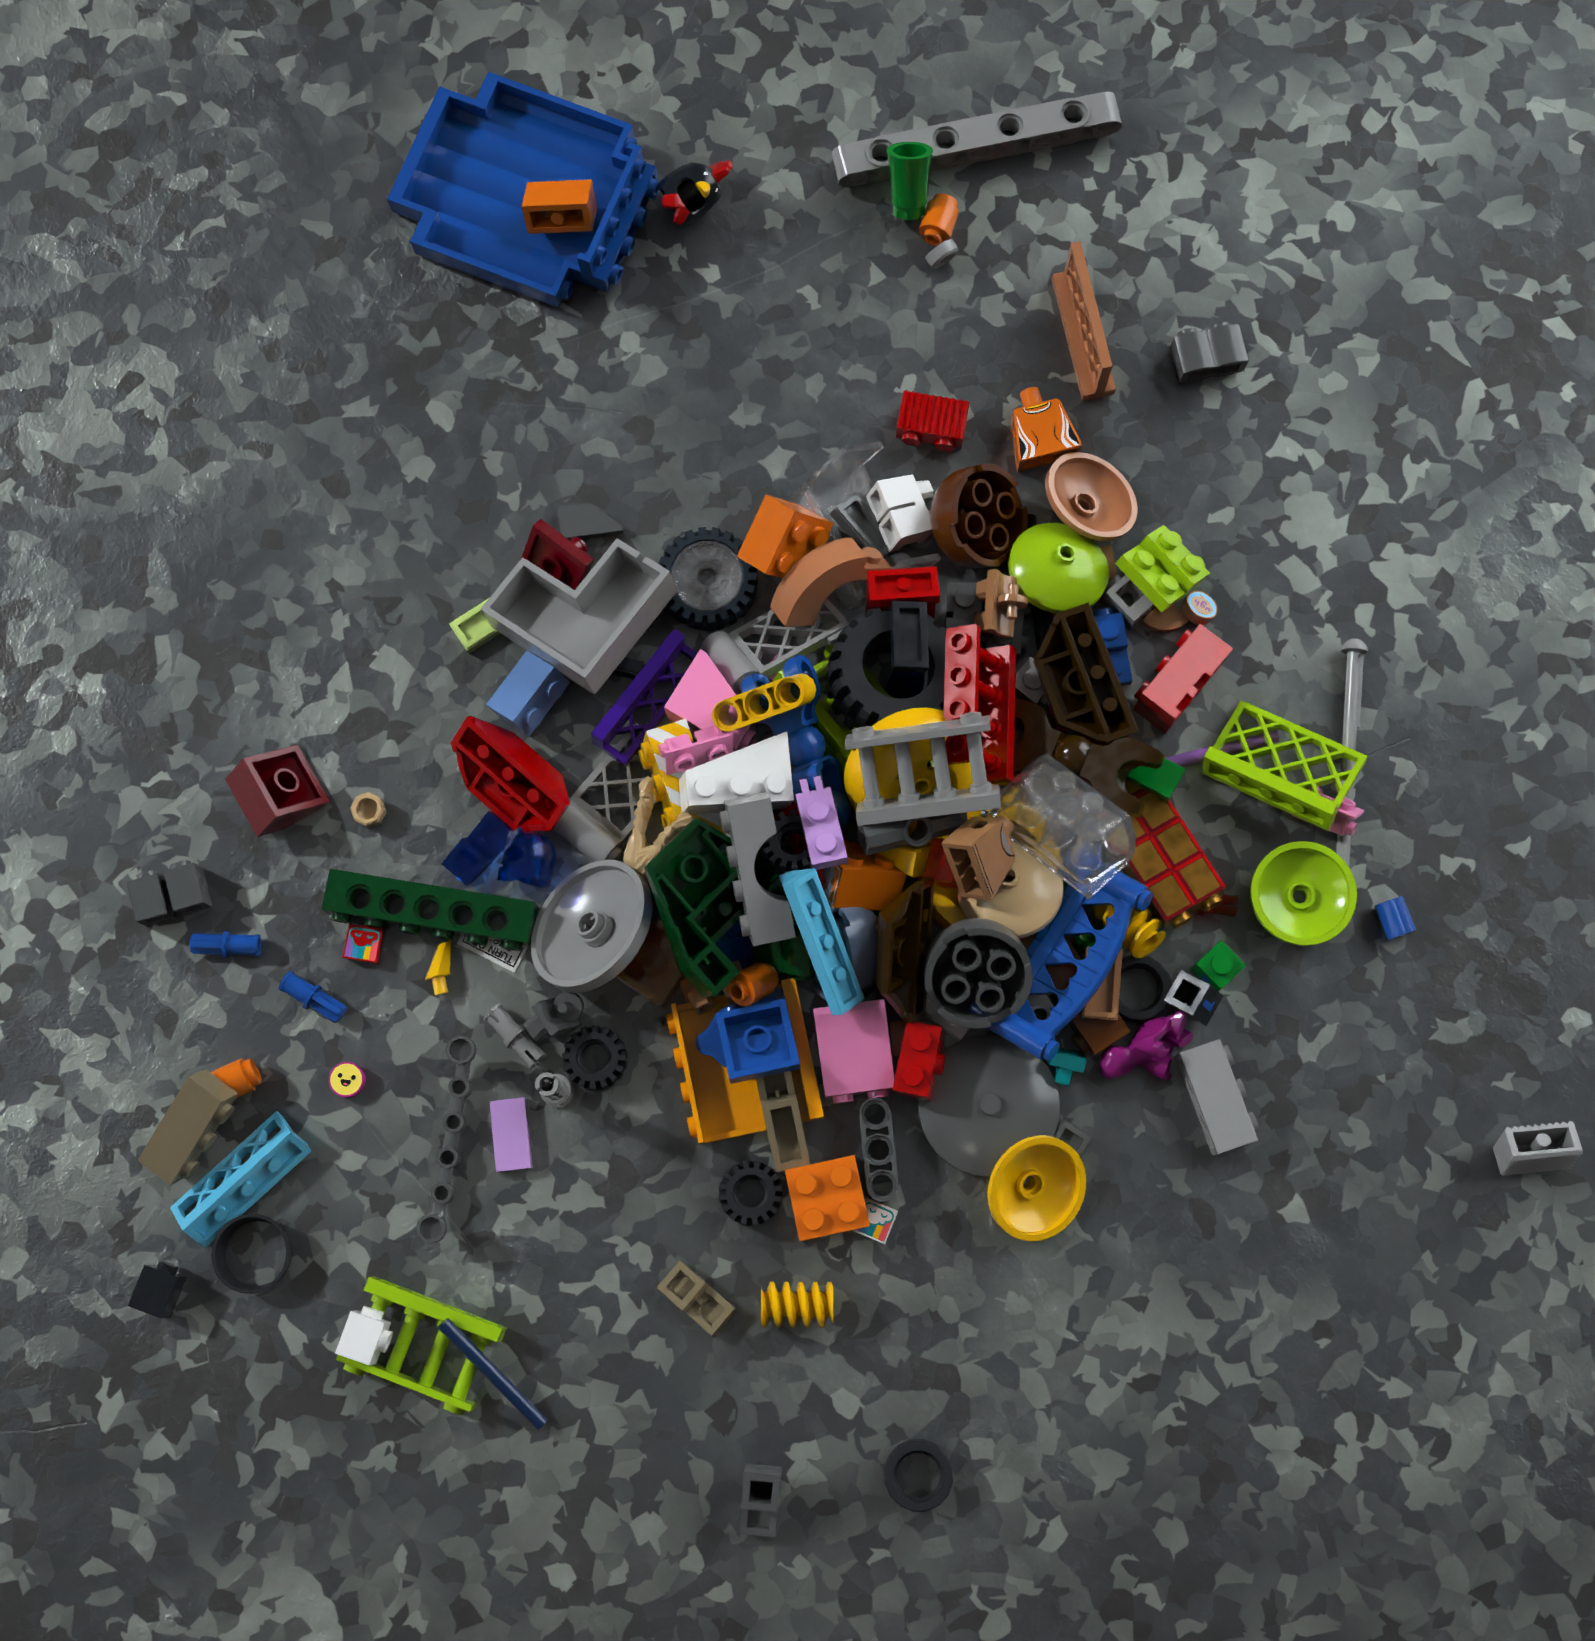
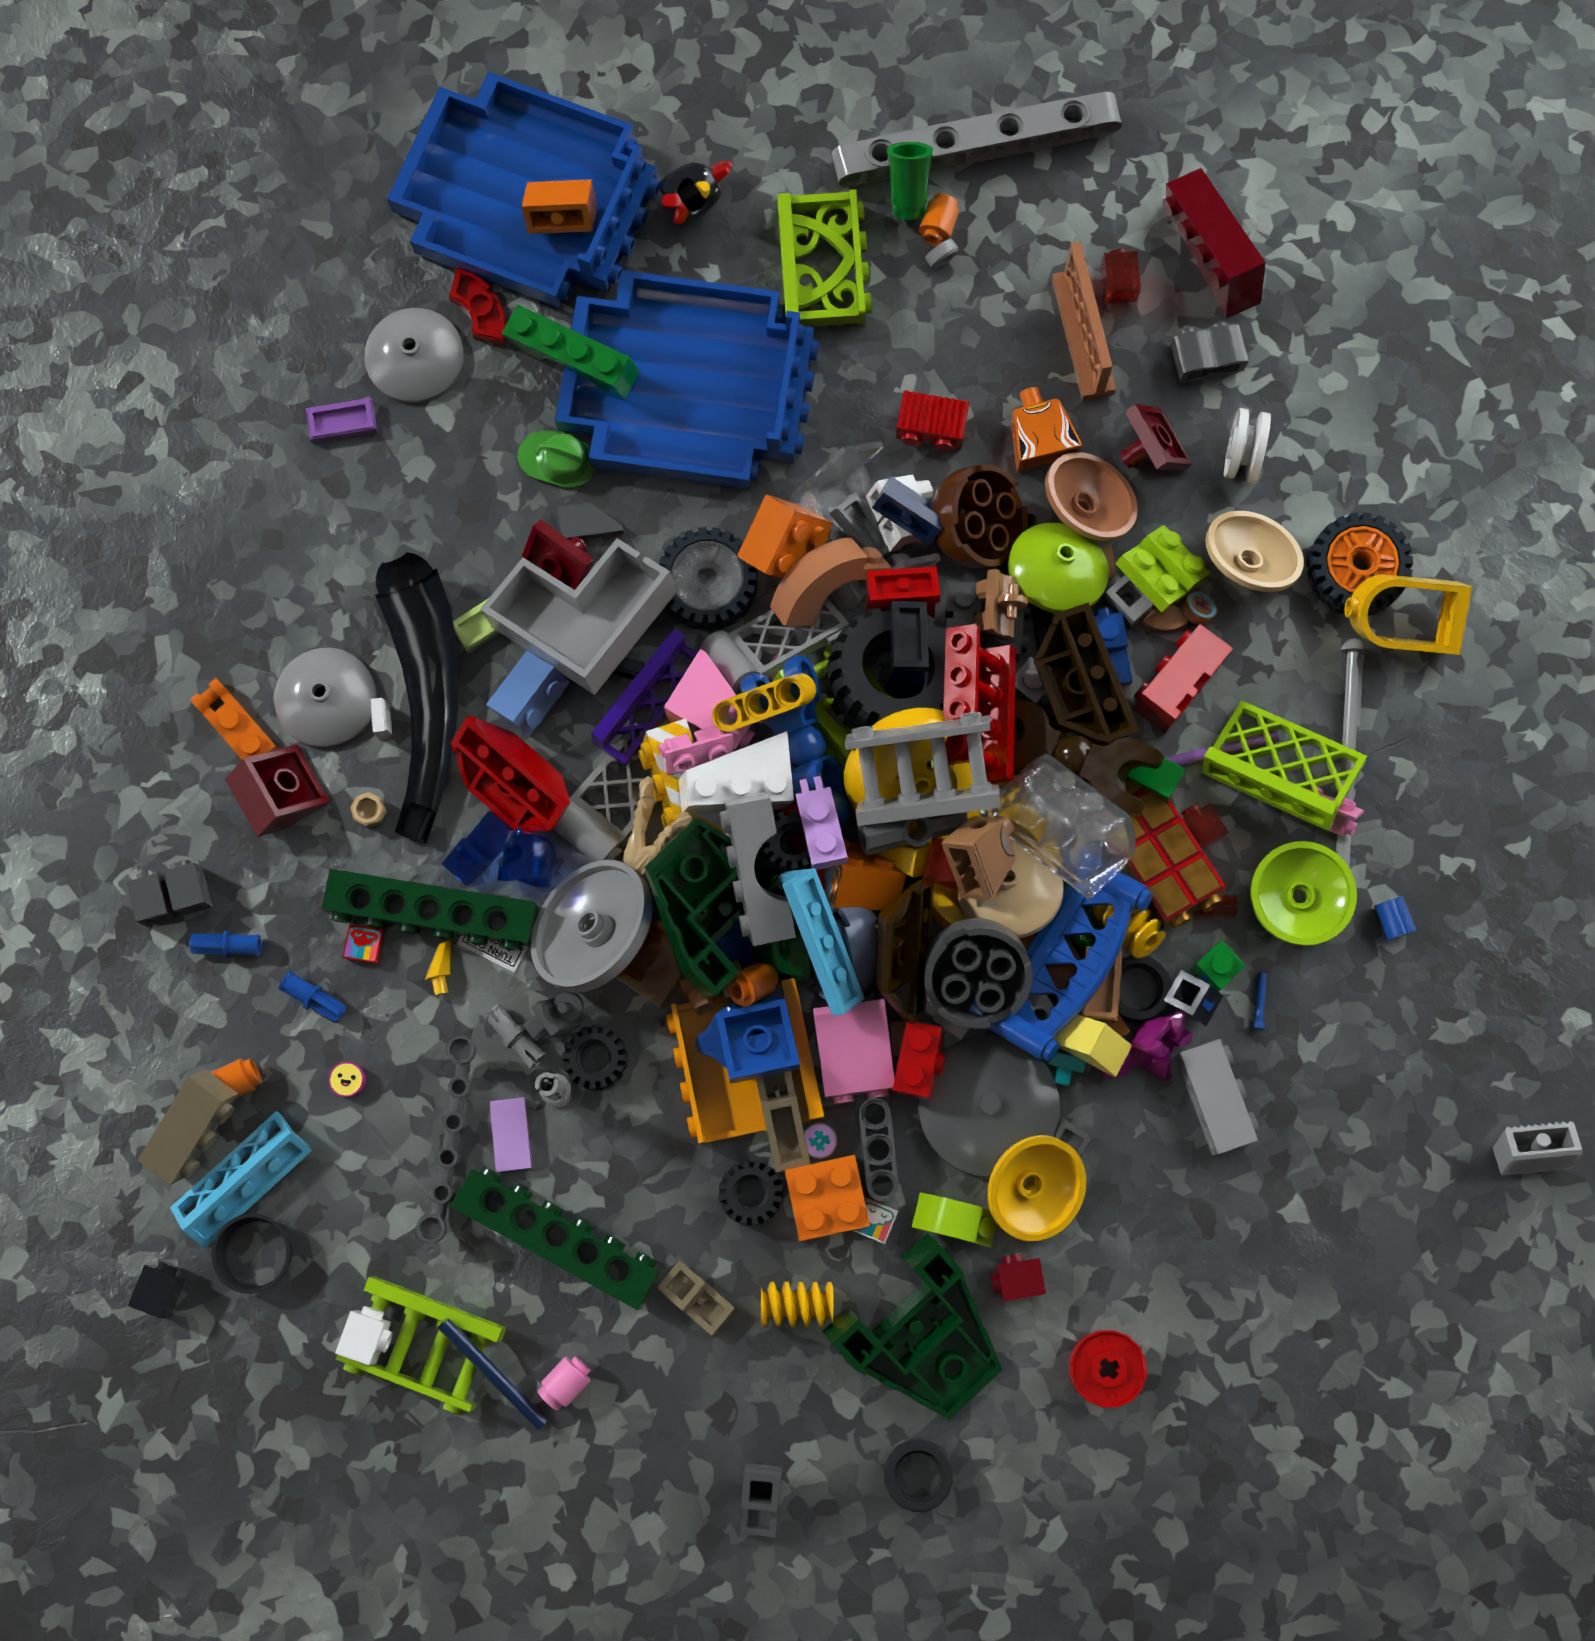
none -> orange plate [190,678,278,759]
none -> light grey dish [274,648,377,748]
none -> medium lavender tile [306,398,378,443]
none -> light grey dish [364,308,464,404]
none -> white tile [370,698,393,740]
none -> black animal [375,552,458,844]
none -> red tile [449,267,507,346]
none -> dark green brick [450,1166,661,1310]
none -> green arch [502,304,640,400]
none -> bright green piece [517,430,595,488]
none -> bright pink brick [537,1356,591,1411]
none -> blue panel [555,270,819,489]
none -> lime fence [777,189,872,327]
none -> tile [804,1123,837,1159]
none -> dark green wedge [822,1233,1002,1420]
none -> dark blue panel [872,476,943,545]
none -> lime brick [912,1192,997,1248]
none -> dark red brick [990,1253,1046,1301]
none -> light yellow slope [1055,1015,1132,1077]
none -> red wheel [1069,1330,1147,1408]
none -> clear red brick [1100,249,1141,304]
none -> dark red tile [1120,404,1193,472]
none -> dark red wedge [1163,168,1266,319]
none -> clear red brick [1180,802,1229,850]
none -> tan dish [1205,511,1304,592]
none -> white wheel [1224,408,1271,483]
none -> blue piece [1251,972,1267,1030]
none -> wheel [1307,512,1413,616]
none -> yellow window [1344,574,1472,655]

